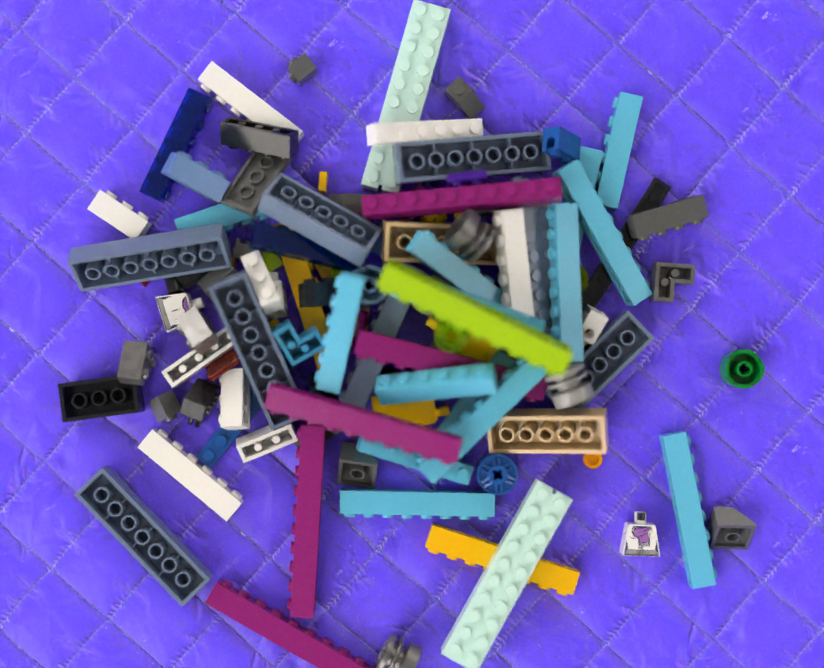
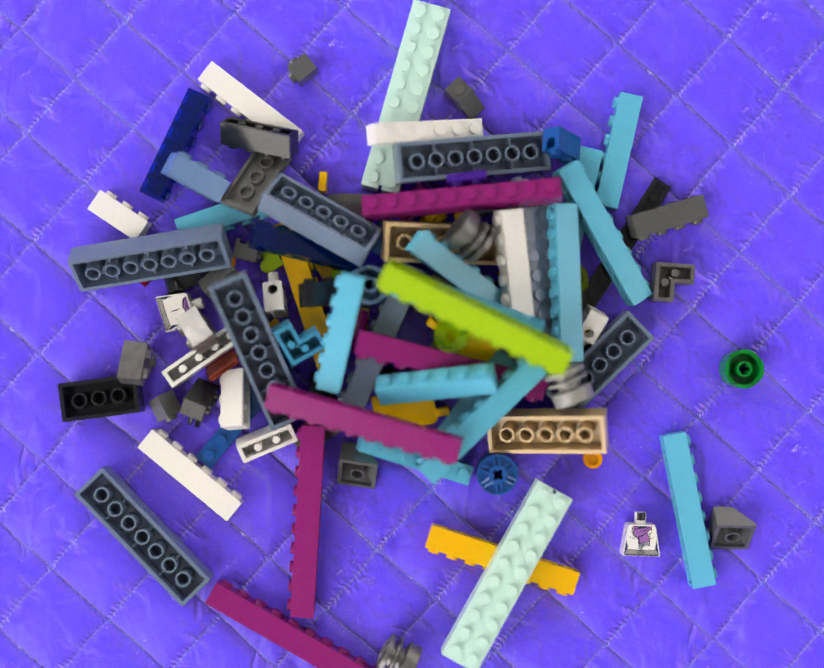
white brick [240,250,284,315] -> none
medium azure brick [340,488,495,520] -> none

